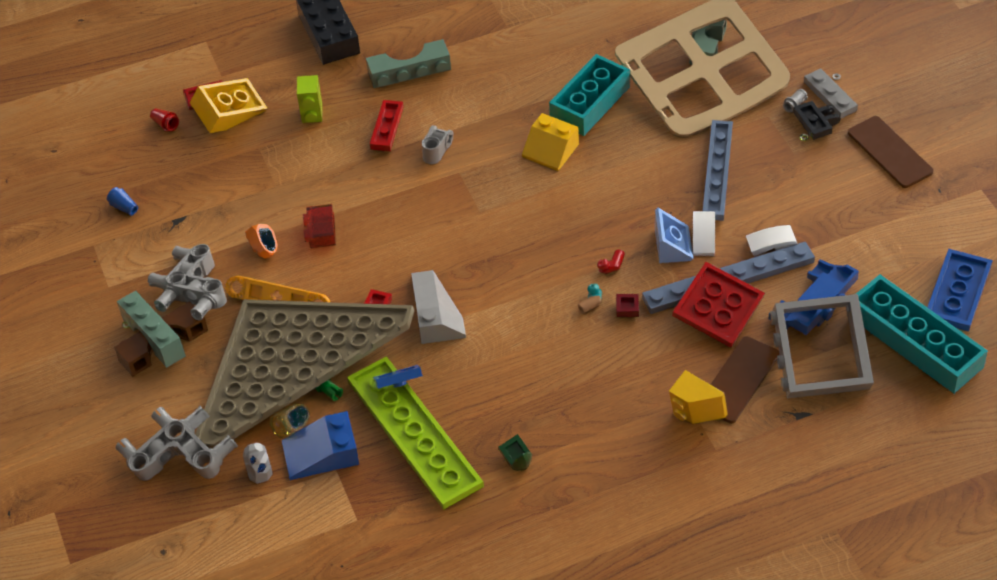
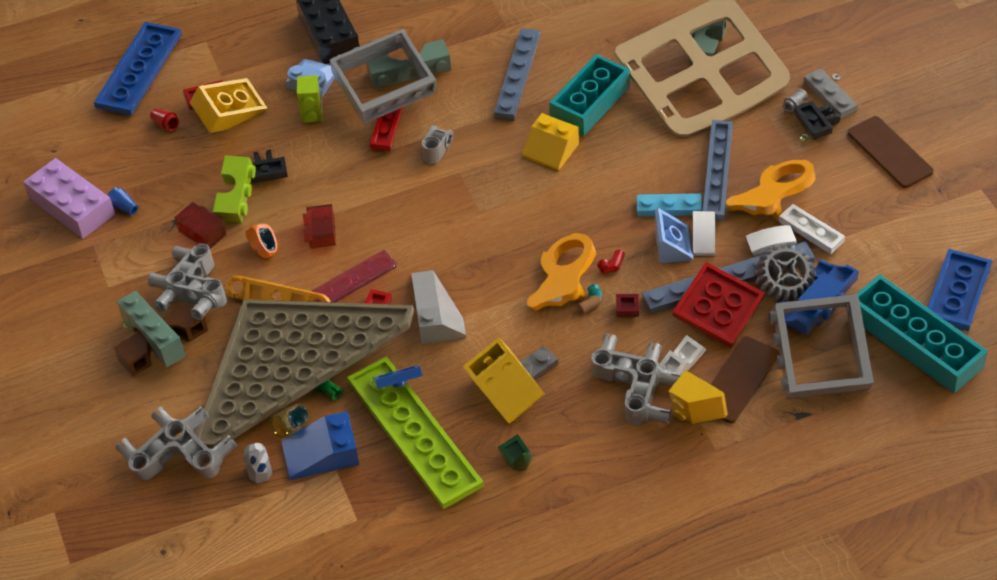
none -> lavender brick [23,158,115,239]
none -> blue plate [94,22,182,116]
none -> clear red brick [175,202,227,249]
none -> lime arch [213,155,256,223]
none -> black hinge [250,149,288,184]
none -> light blue slope [285,59,335,98]
none -> clear pink tile [311,250,397,303]
none -> light grey window [330,29,437,124]
none -> yellow slope [463,337,545,424]
none -> sand blue plate [494,28,541,121]
none -> flat silver plate [520,345,559,381]
none -> light orange animal [527,233,596,311]
none -> light grey pin [591,333,682,425]
none -> medium azure plate [637,194,702,216]
none -> white slope [659,335,706,373]
none -> light orange animal [726,159,816,221]
none -> light grey gear [754,243,816,302]
none -> white plate [779,204,845,254]

